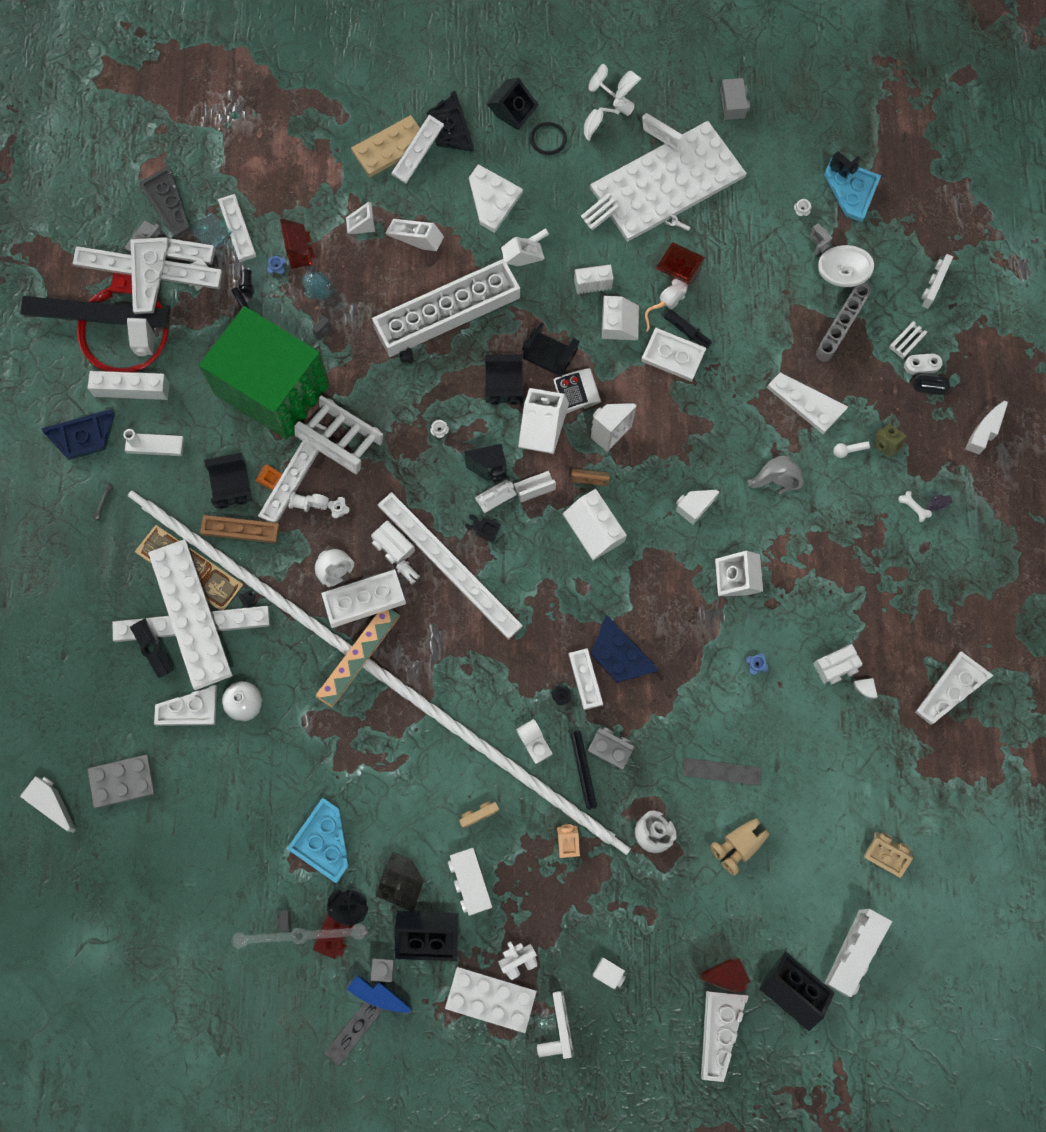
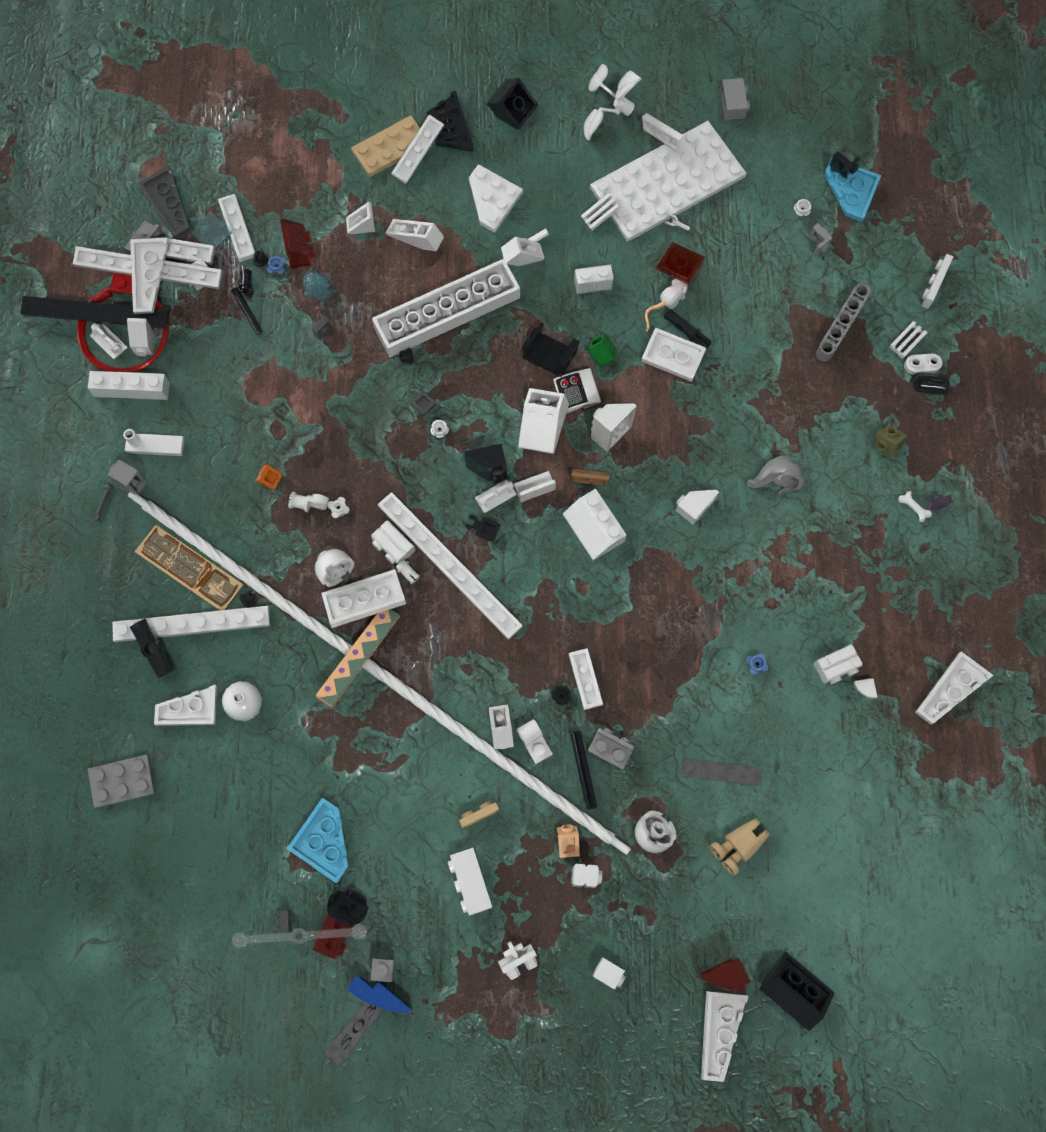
white slope [20,776,76,833] -> none
dark blue wing [41,409,115,460] -> none
white plate [148,539,233,690] -> none
green piece [199,306,329,440] -> none
medium nougat plate [200,515,280,544] -> none
black panel [204,453,252,509] -> none
white tile [258,423,327,523] -> none
white fence [294,395,383,474] -> none
clear smoke slope [376,852,424,911] -> none
black slope [395,911,459,961] -> none
white plate [445,967,537,1033] -> none
black panel [485,354,523,405] -> none
black tyre [530,122,567,155] -> none
white piece [537,990,574,1059] -> none
dark blue wing [591,616,658,683] -> none
white slope [602,296,639,340] -> none
white slope [715,551,763,596] -> none
white wing [767,373,848,434] -> none
white dish [818,245,874,287] -> none
white wedge [824,909,892,997] -> none
white bar [833,441,870,458] -> none
tan bracket [864,832,913,878] -> none
white slope [965,401,1008,454] -> none
none -> white hinge [89,323,128,359]
none -> light grey brick [108,460,147,495]
none -> black piece [253,251,269,267]
none -> dark grey plate [410,391,436,417]
none -> white slope [489,705,514,750]
none -> white brick [571,864,602,888]
none -> green panel [588,333,617,366]

